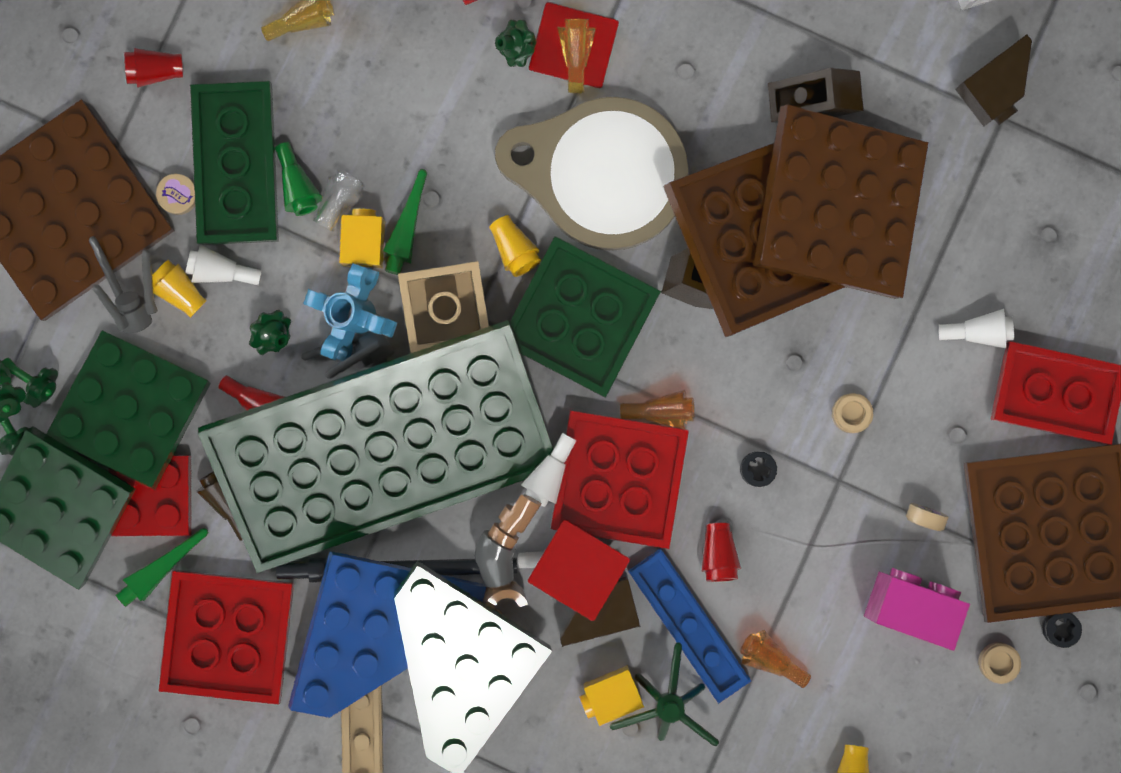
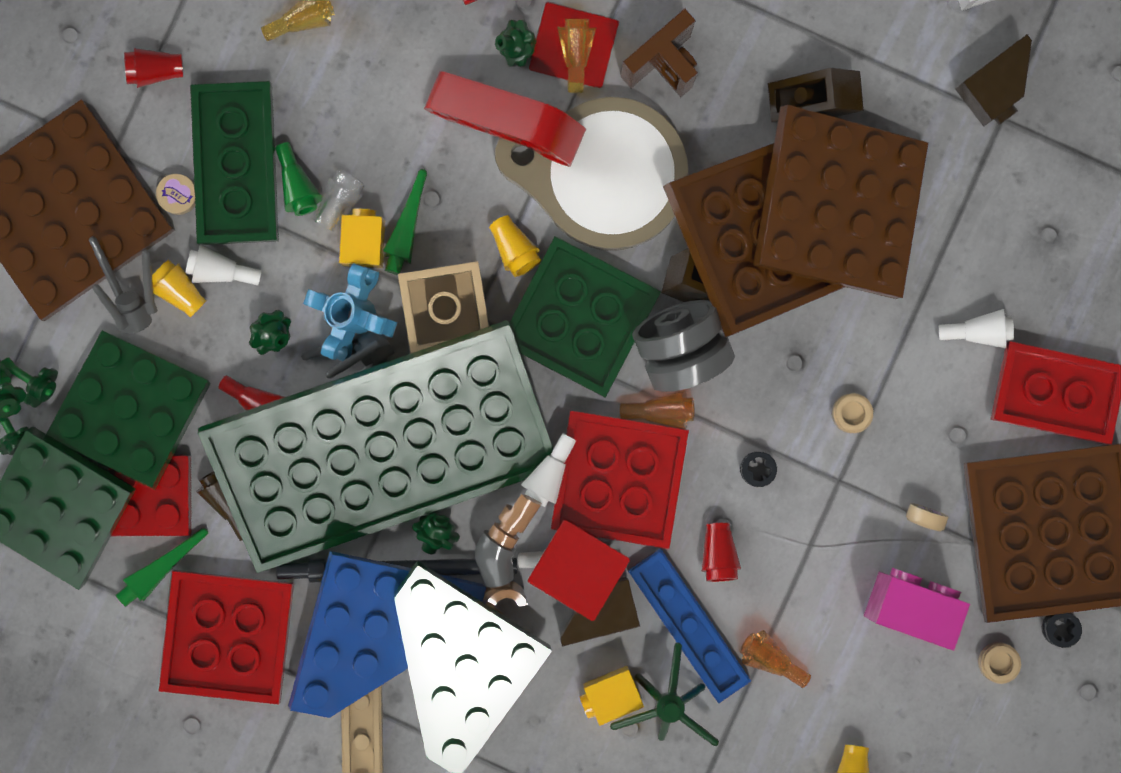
none -> dark green plant [412,513,460,555]
none -> red beam [424,71,586,167]
none -> reddish brown bracket [621,9,698,98]
none -> dark grey wheel [632,300,735,392]

